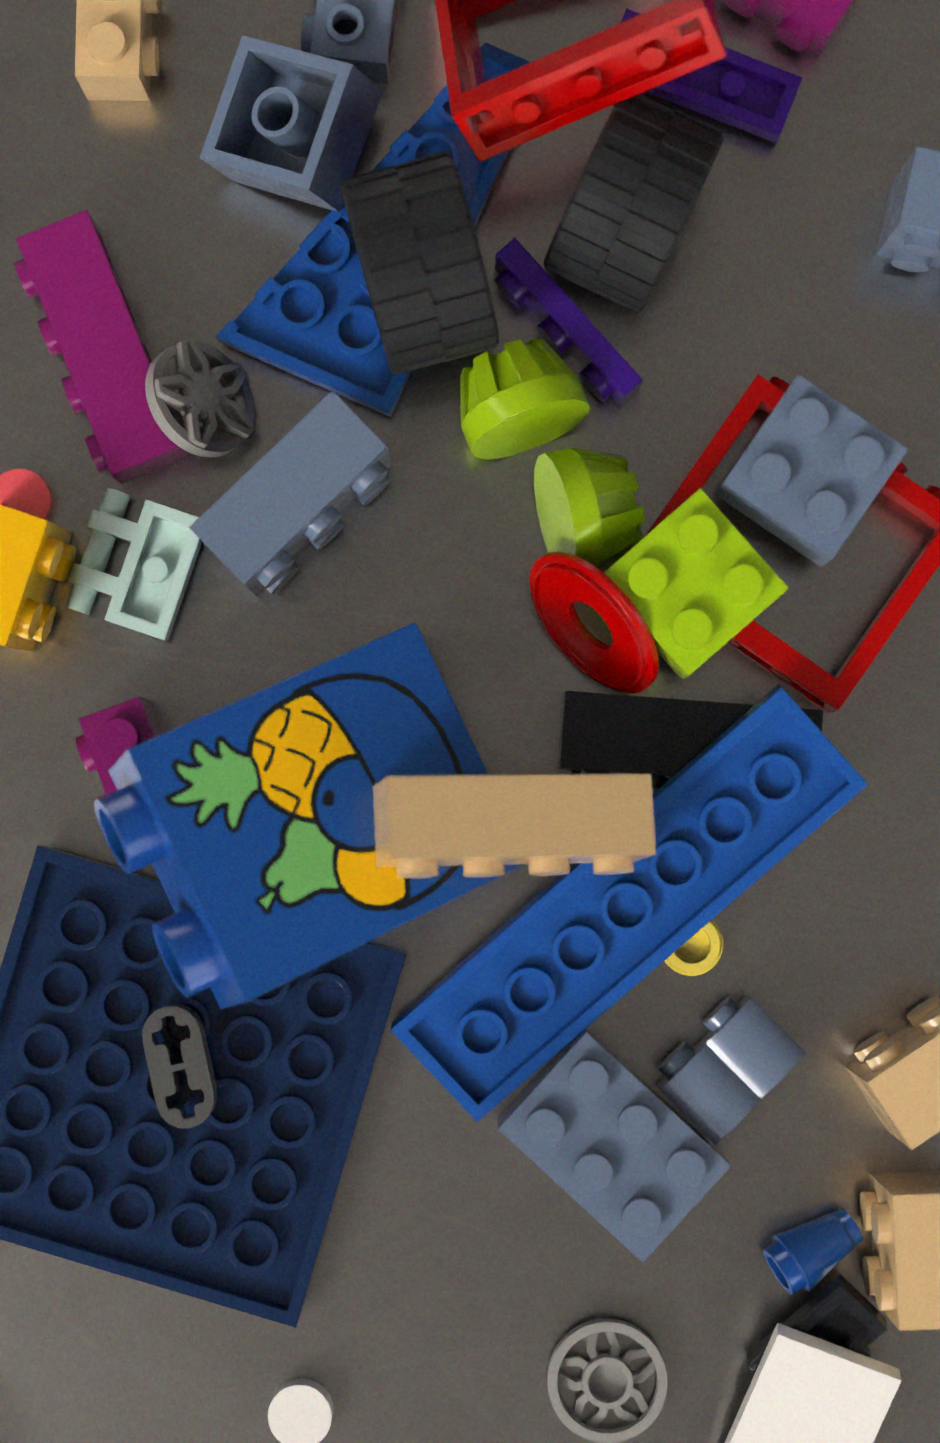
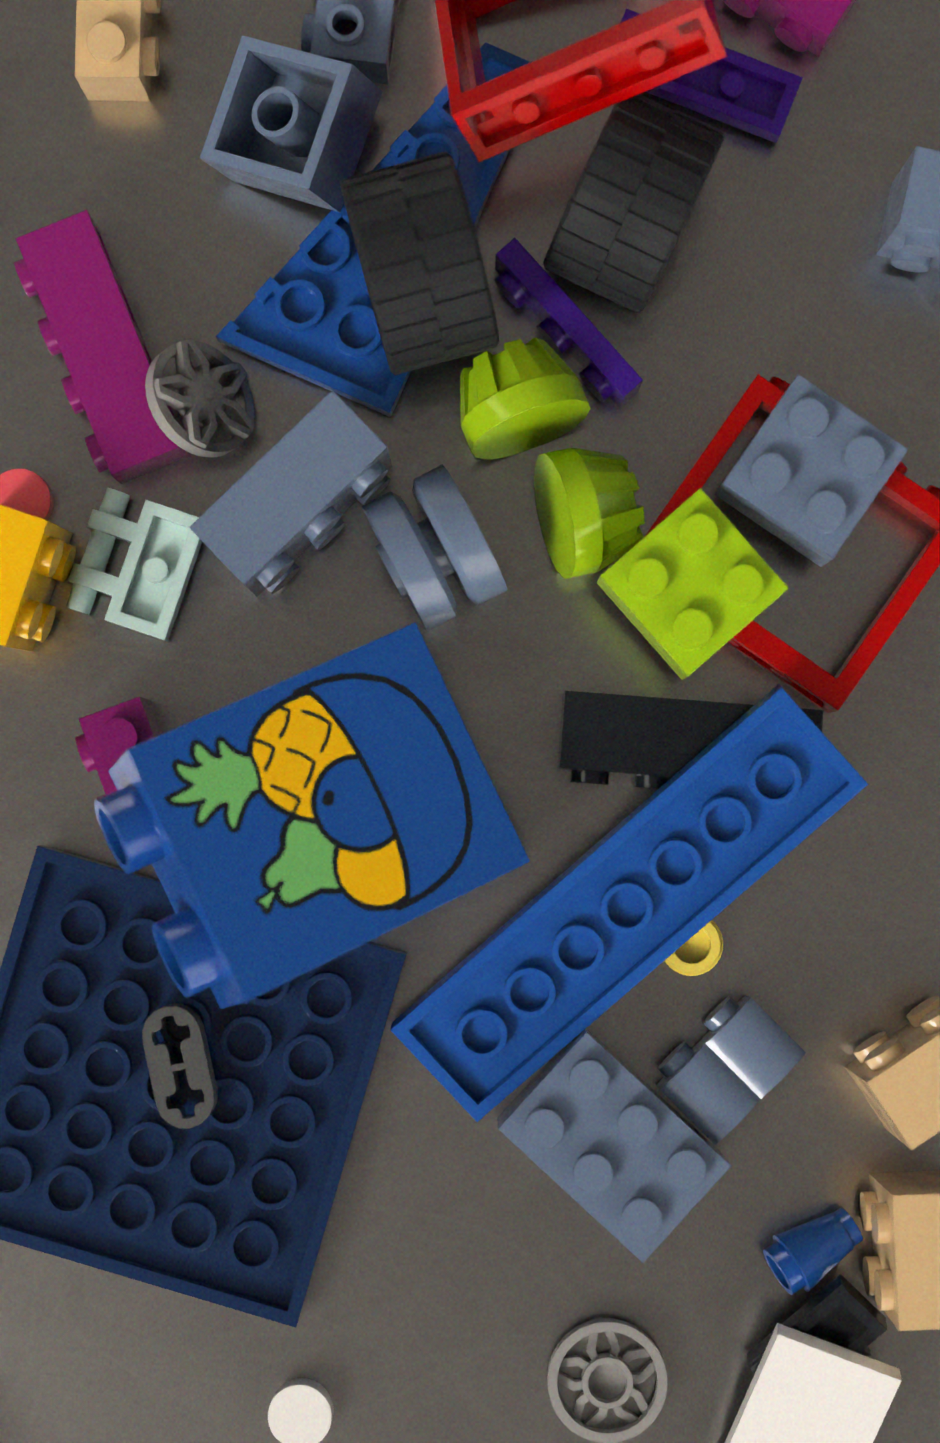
tan brick [373,774,656,878] -> none
red piece [529,552,659,693] -> none
none -> sand blue wheel [362,464,507,632]

